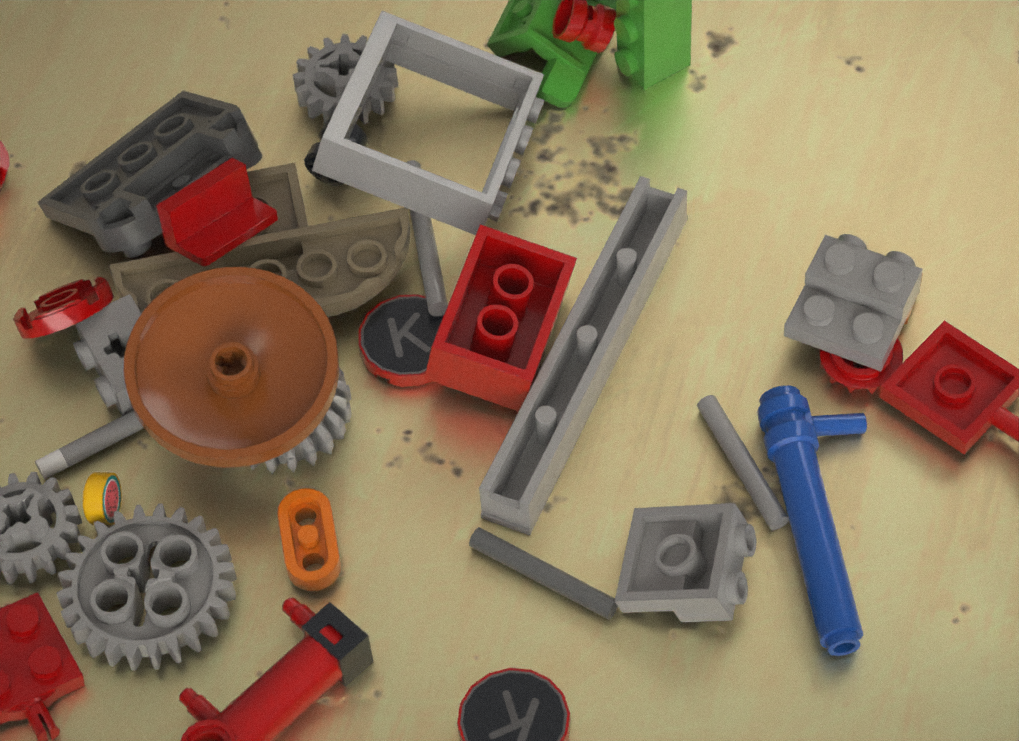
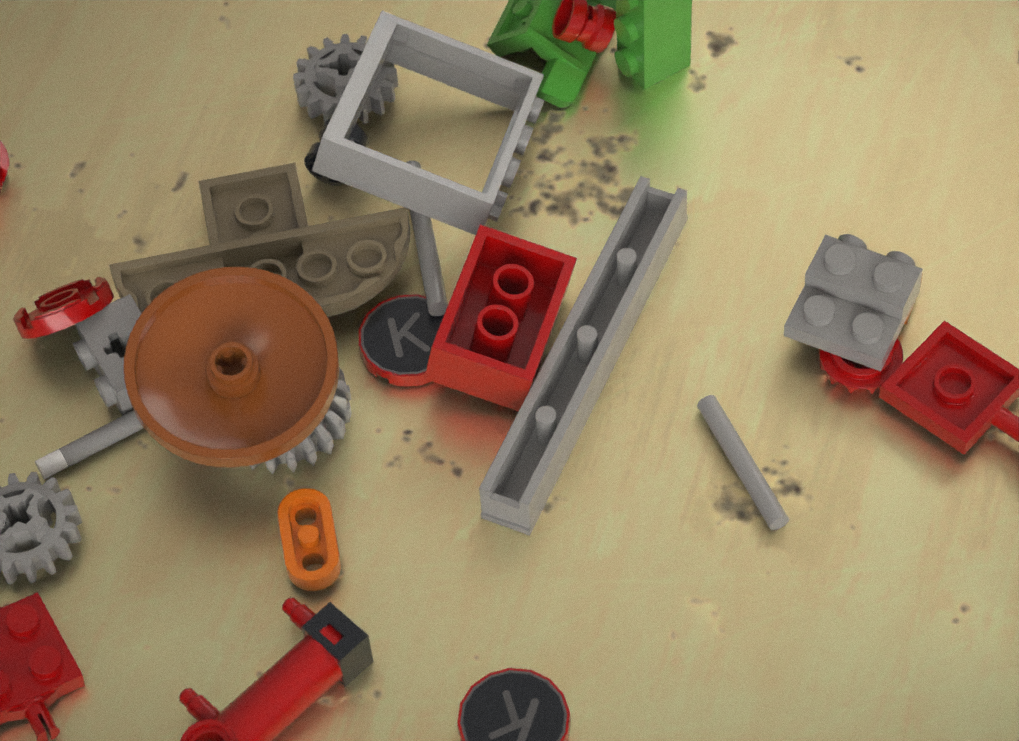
dark grey plate [37,91,262,258] -> none
light grey gear [57,503,237,671] -> none
yellow tile [83,472,122,526] -> none
red panel [156,157,278,267] -> none
dark grey bar [469,527,618,620] -> none
light grey plate [614,503,756,622] -> none
blue cylinder [757,385,867,656] -> none

